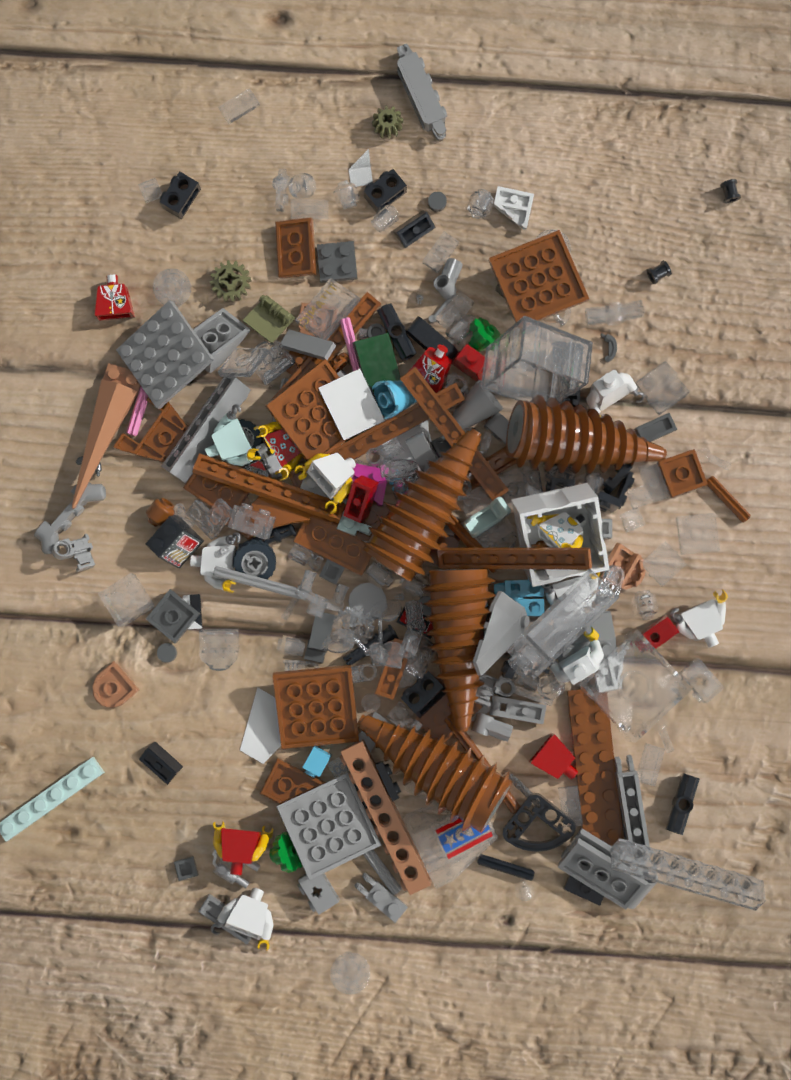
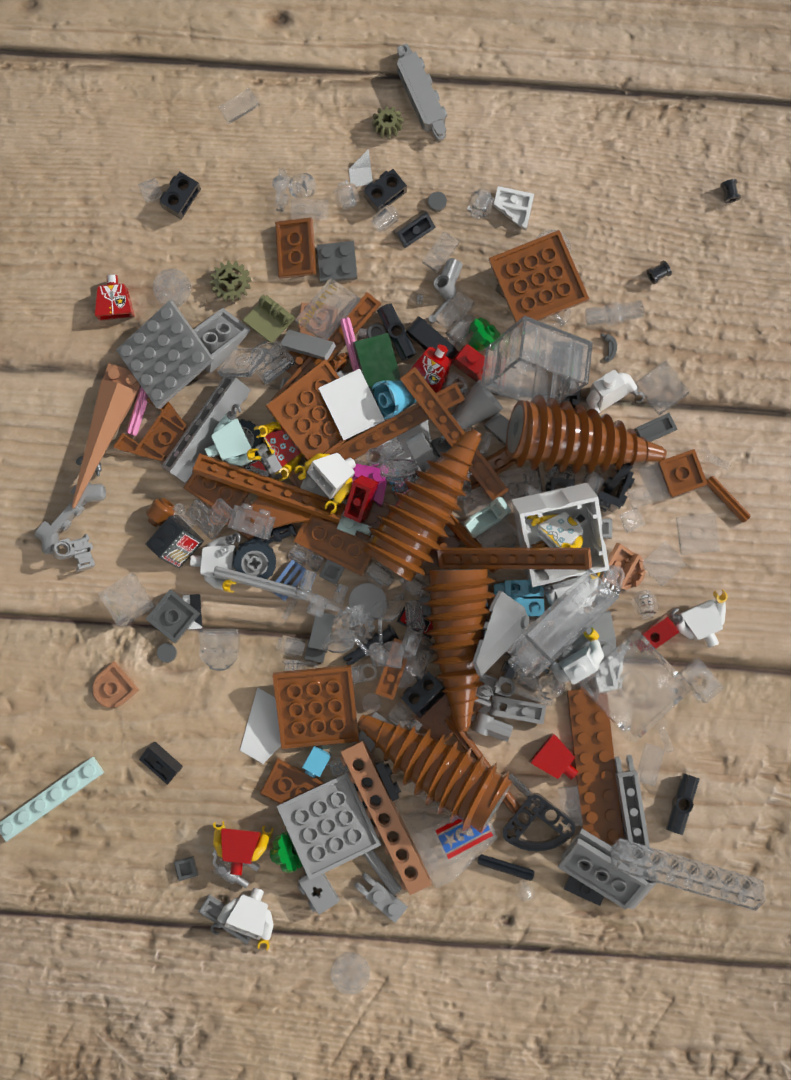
none -> medium blue tile [273,559,308,601]

